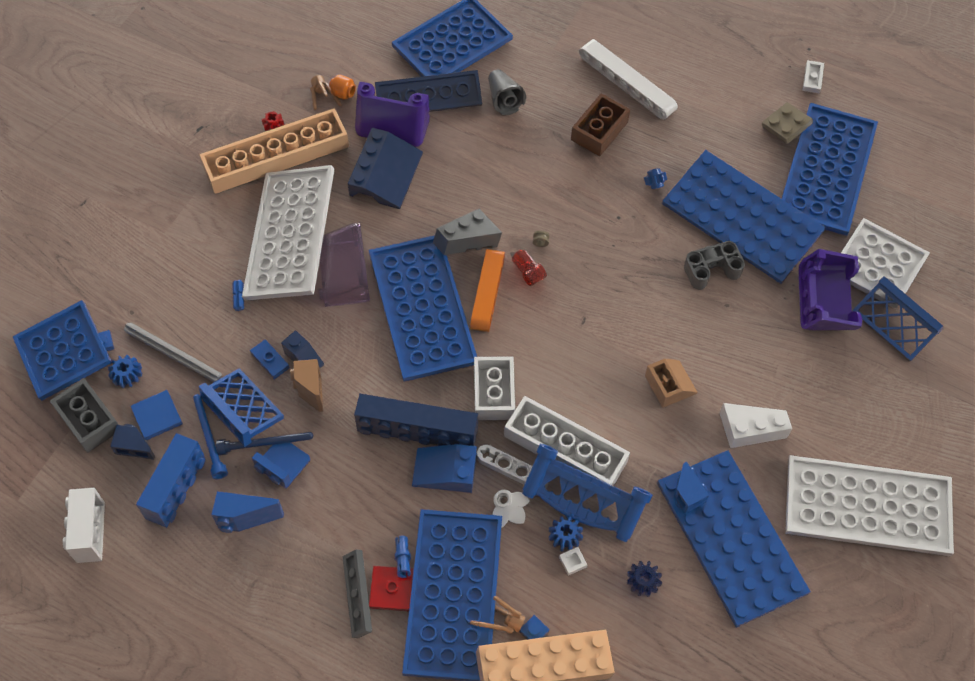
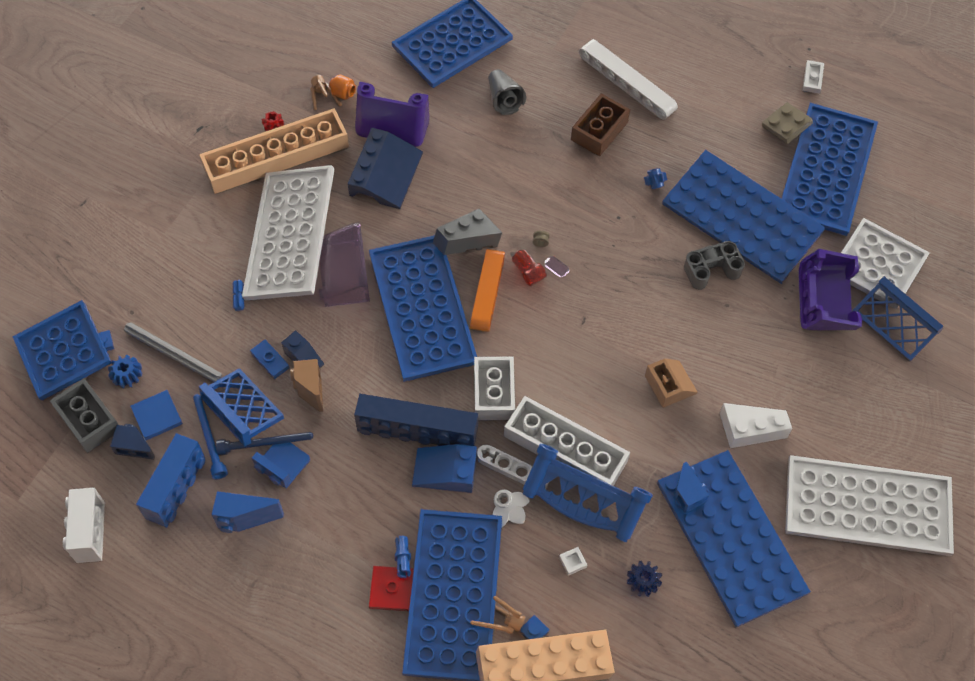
dark grey plate [342,549,372,638] -> none
dark blue plate [375,70,483,112] -> none
blue gear [548,516,583,552] -> none
none -> piece [545,256,569,277]

